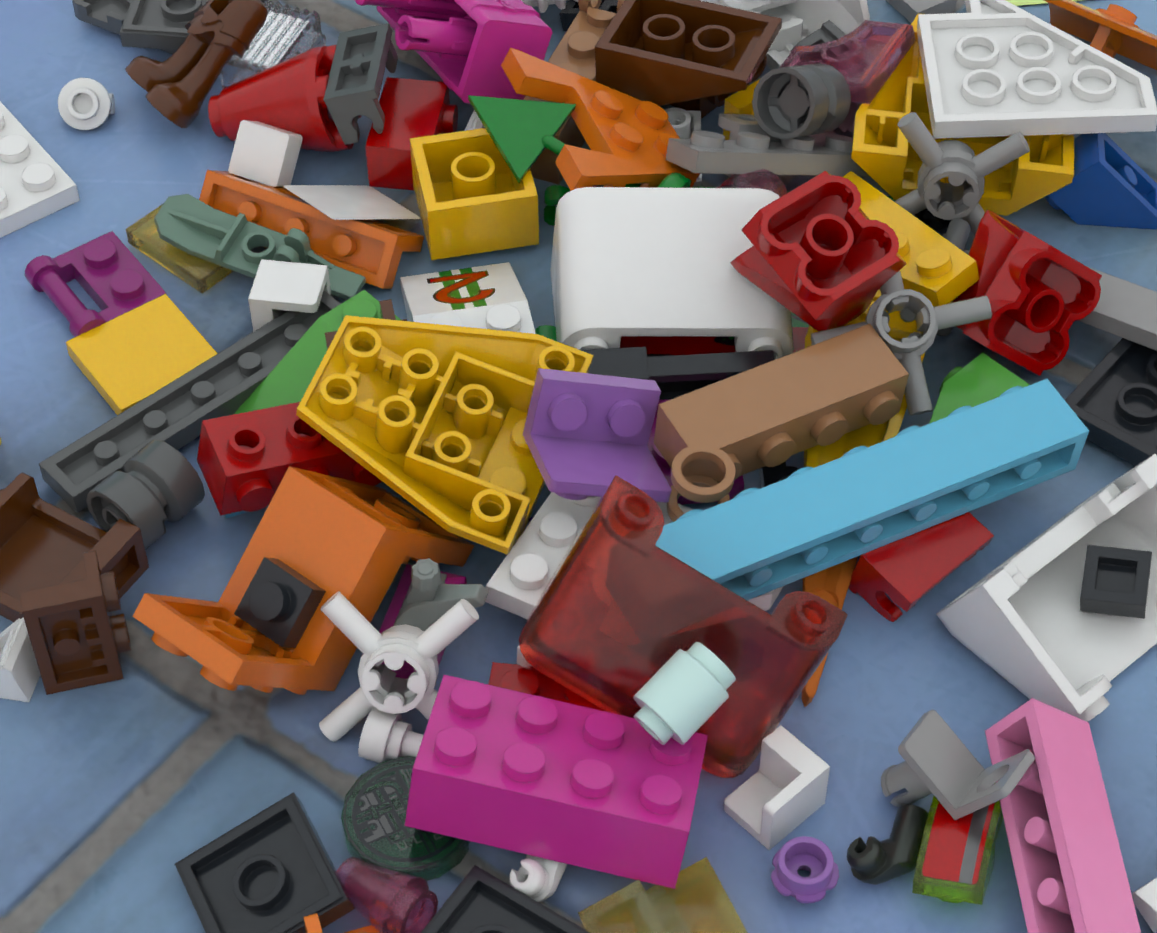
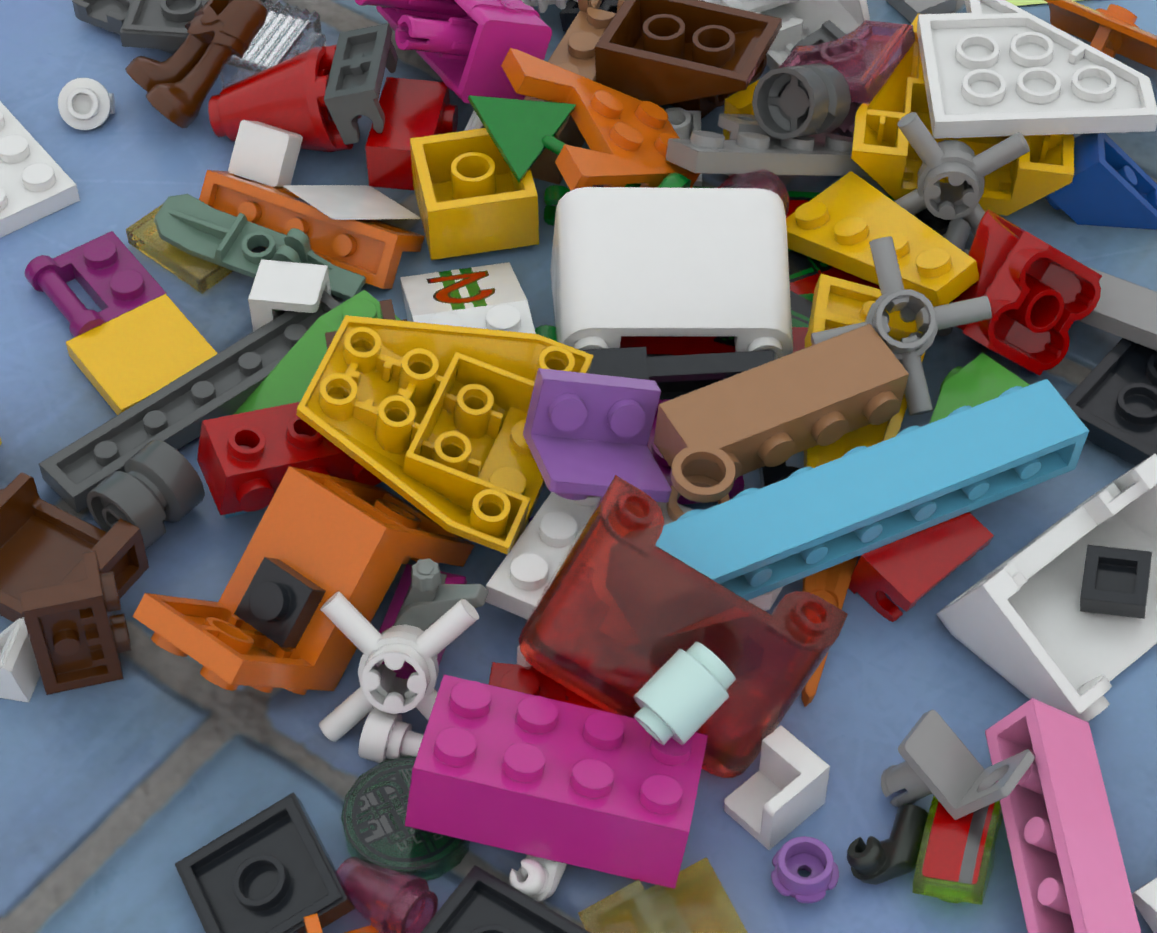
red piece [730,171,907,332] -> none

